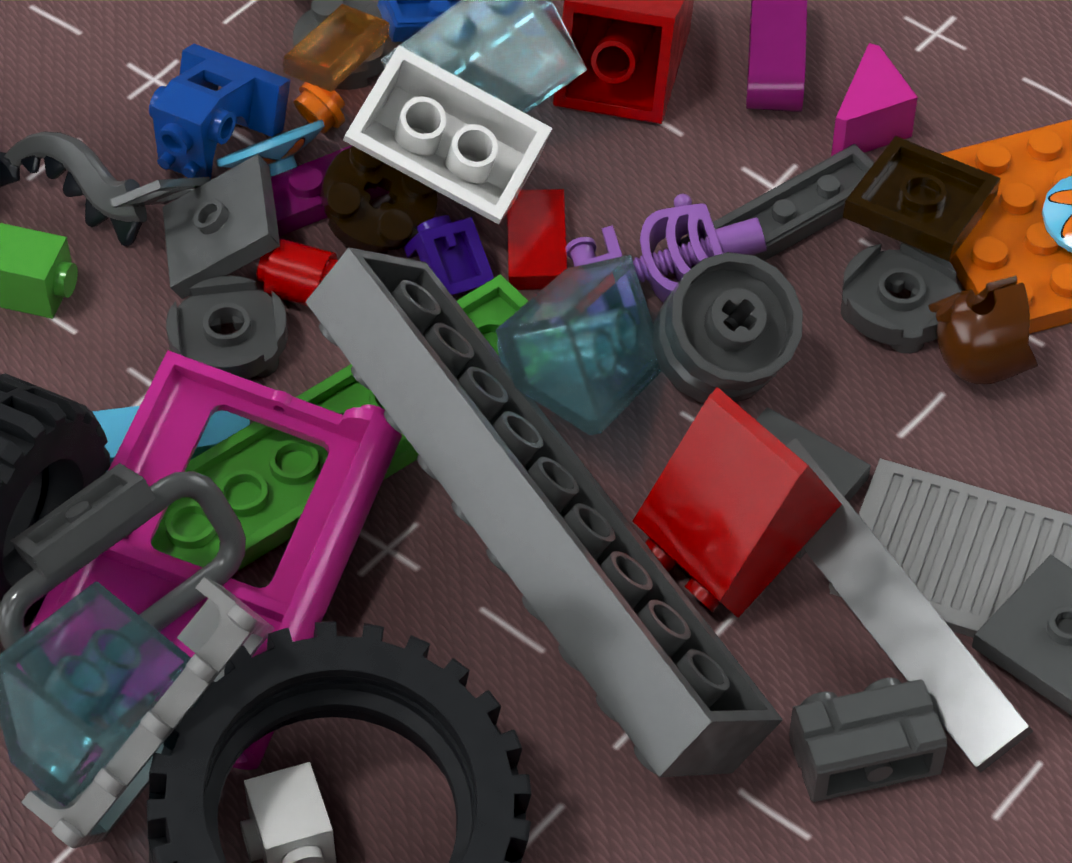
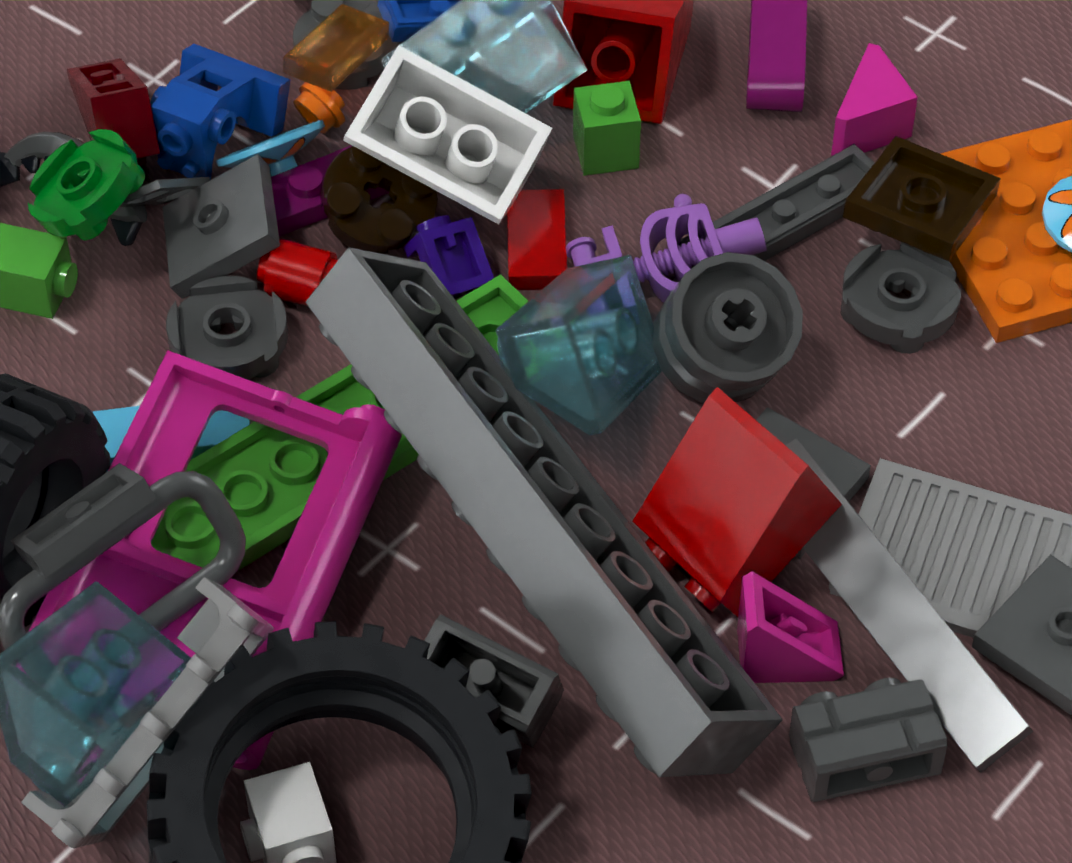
reddish brown helmet [928,276,1038,384] -> none
none -> green plate [28,129,145,241]
none -> dark red slope [67,58,160,166]
none -> dark grey brick [424,614,564,748]
none -> bright green brick [573,81,641,176]
none -> dark pink slope [737,571,844,683]

